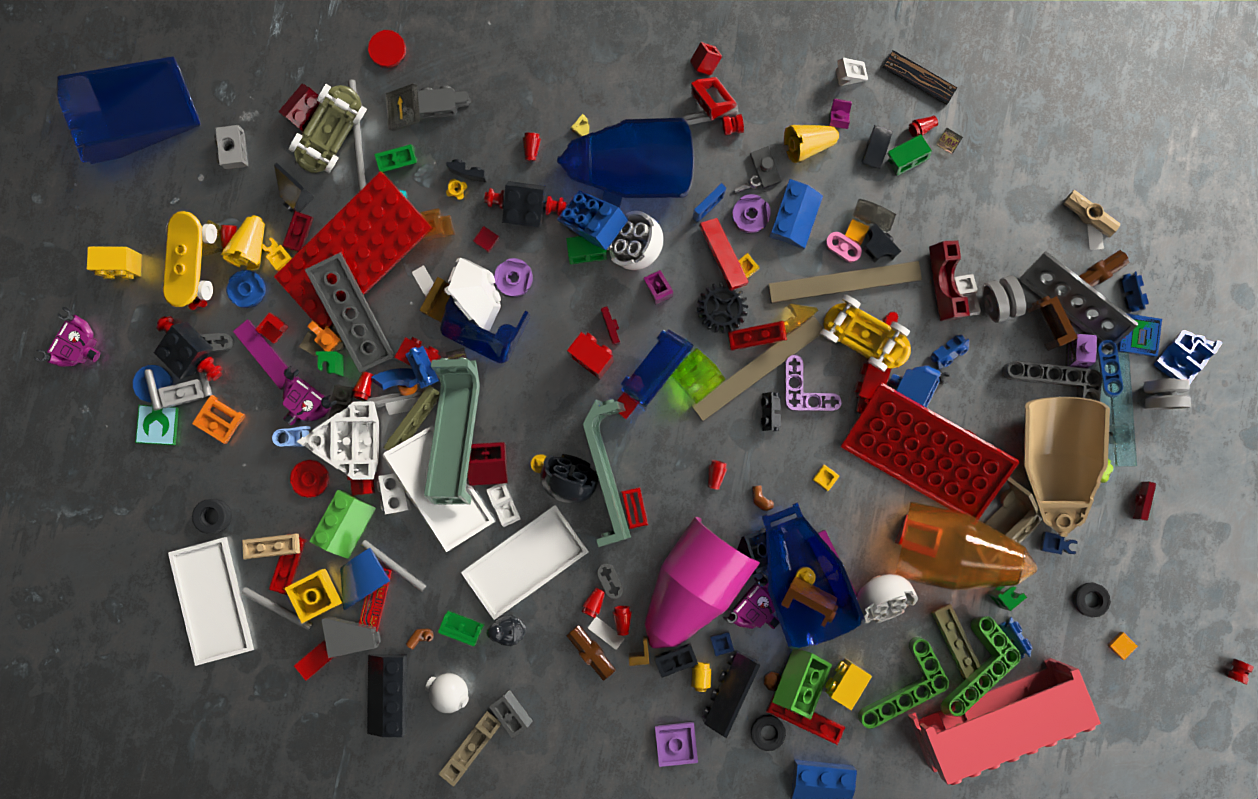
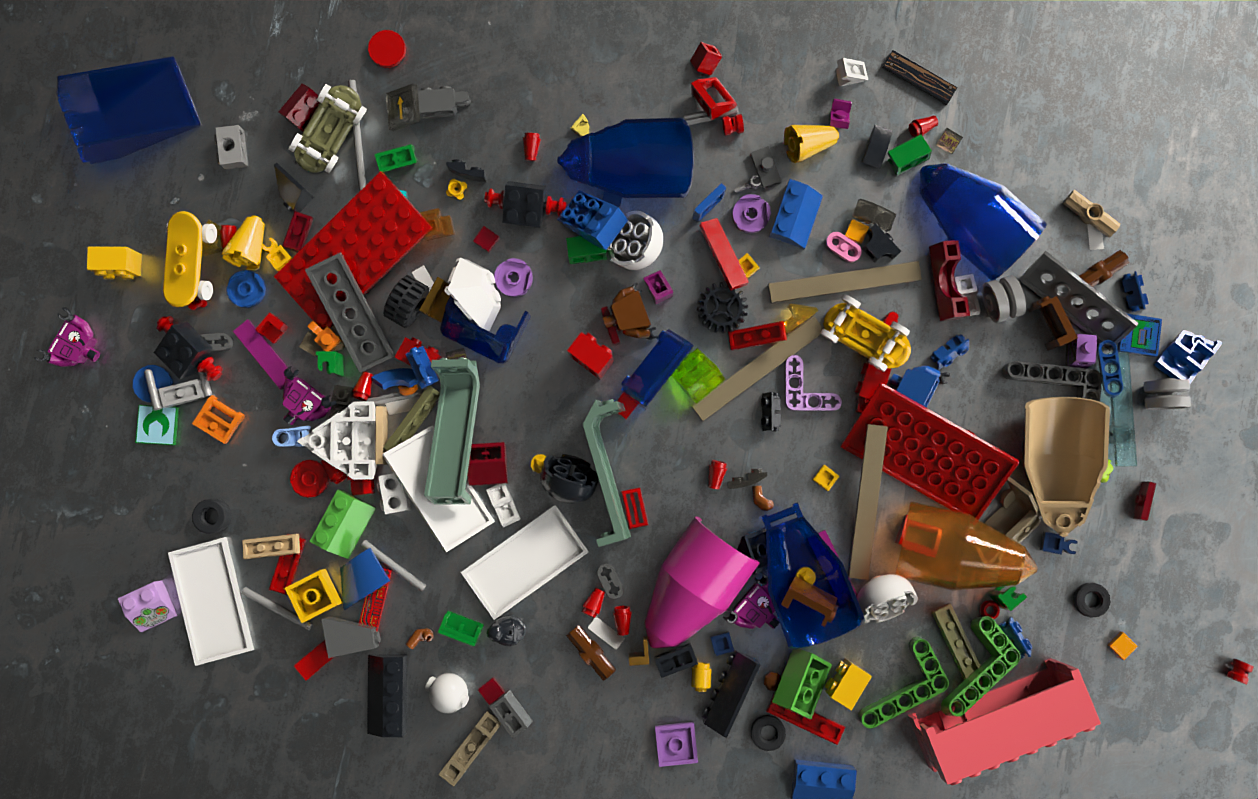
none -> lavender slope [118,580,178,632]
none -> red cone [321,459,347,484]
none -> tan tile [375,406,388,465]
none -> black tyre [383,275,429,328]
none -> dark red tile [478,676,505,705]
none -> reddish brown torso [602,283,658,340]
none -> clear smoke slope [727,469,767,489]
none -> dark tan tile [848,424,888,580]
none -> clear blue windscreen [919,163,1047,281]
none -> red plate [980,600,1000,619]

